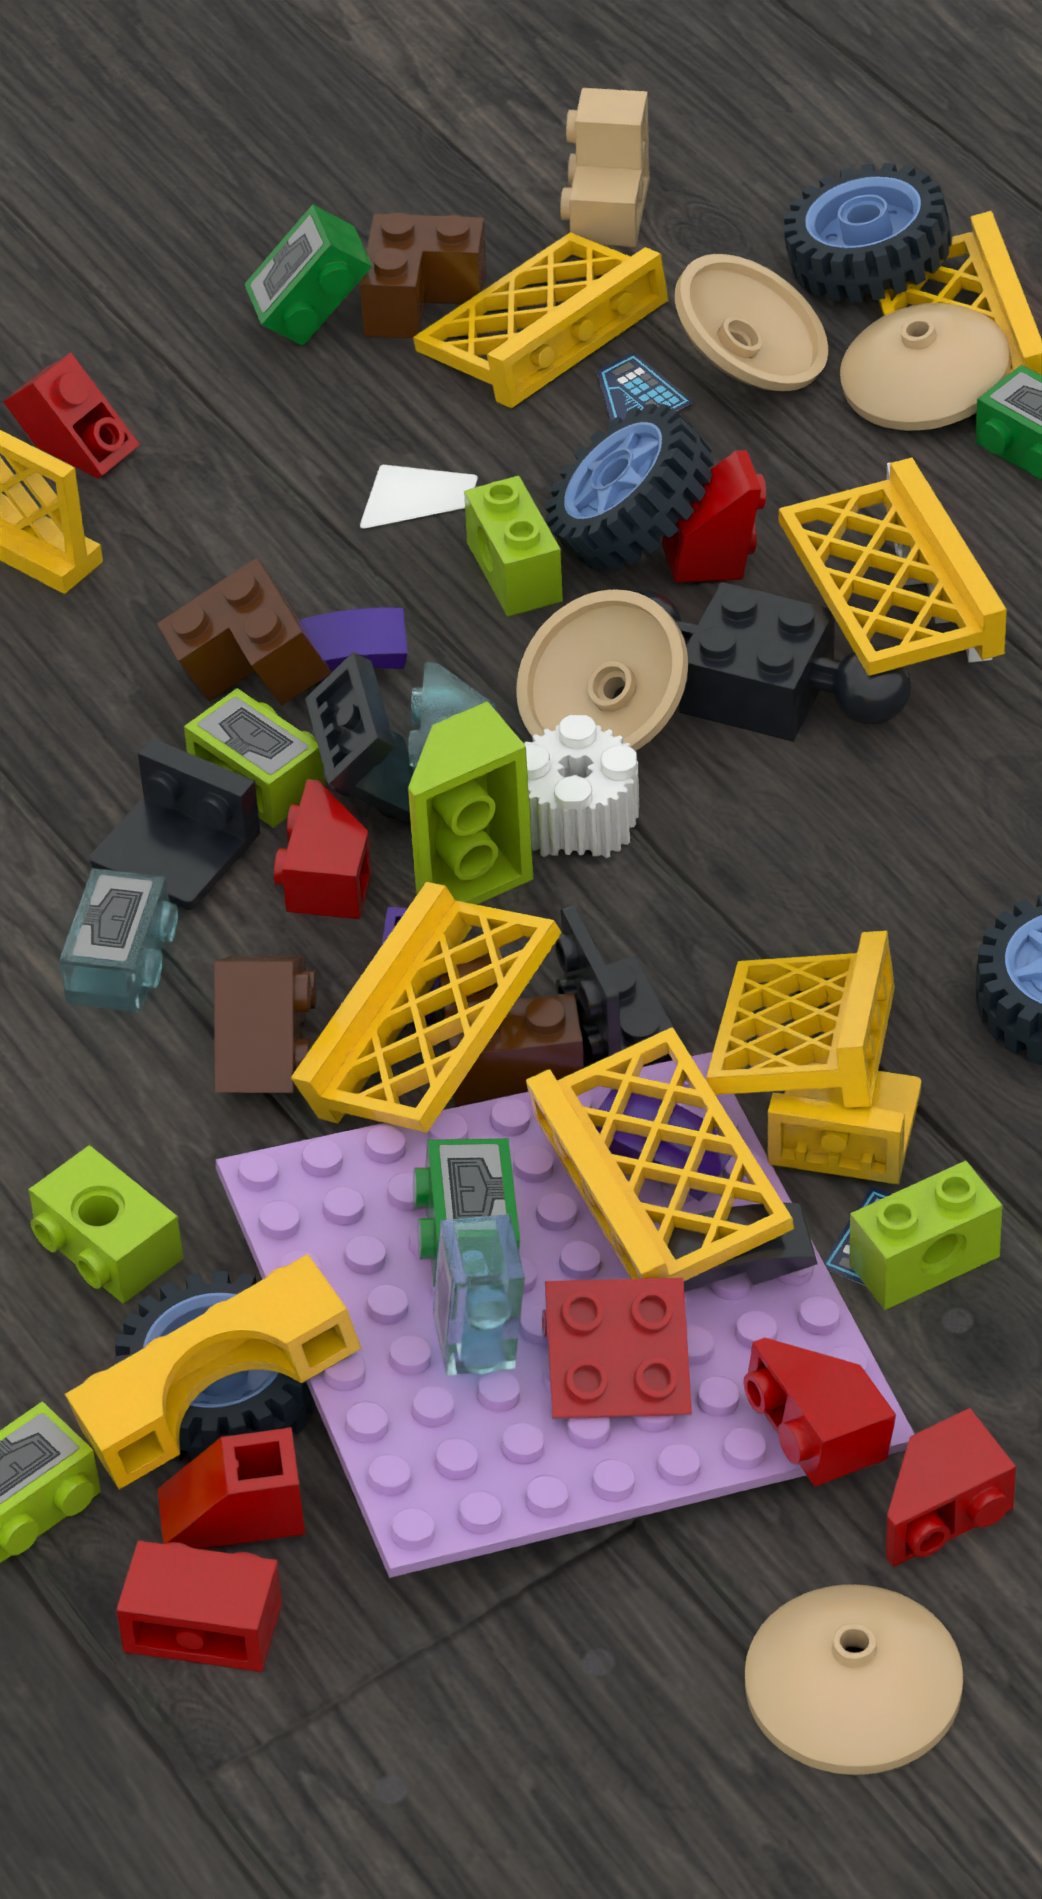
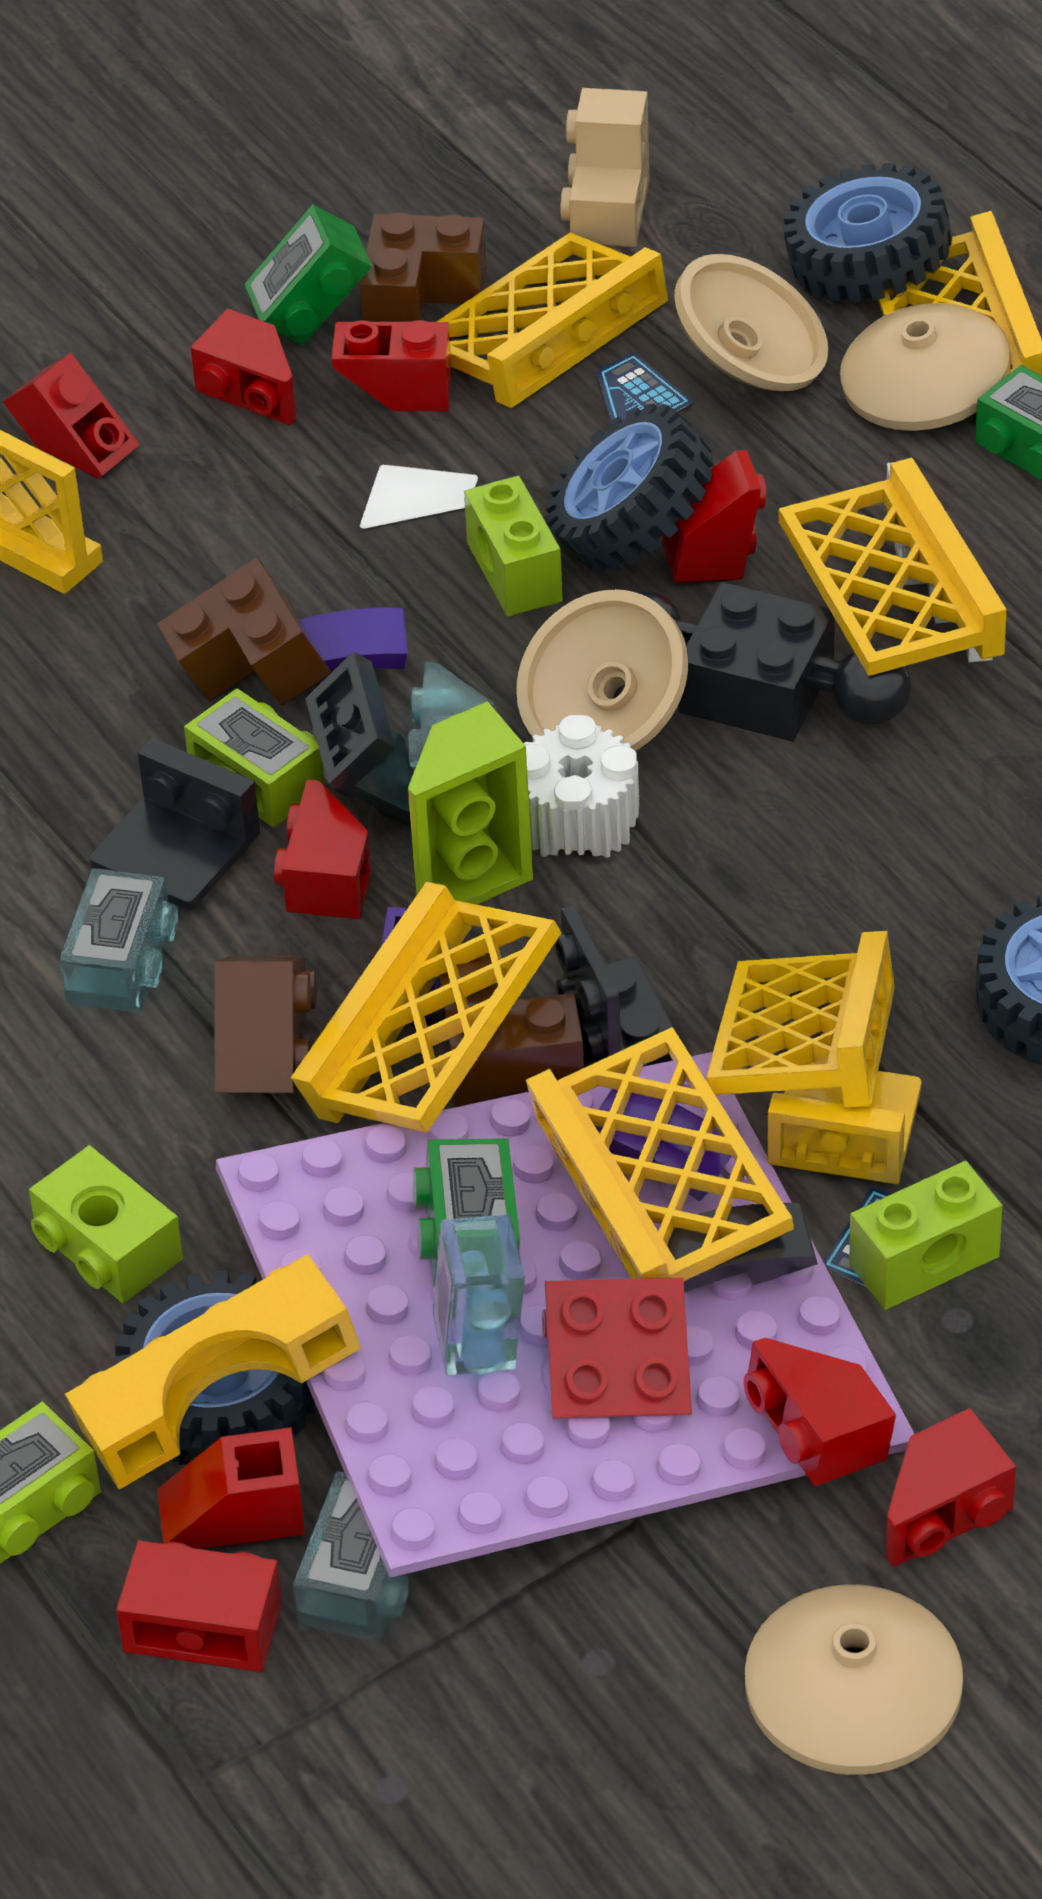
none -> red slope [190,309,296,425]
none -> clear light blue brick [293,1471,409,1642]
none -> red slope [332,320,452,411]

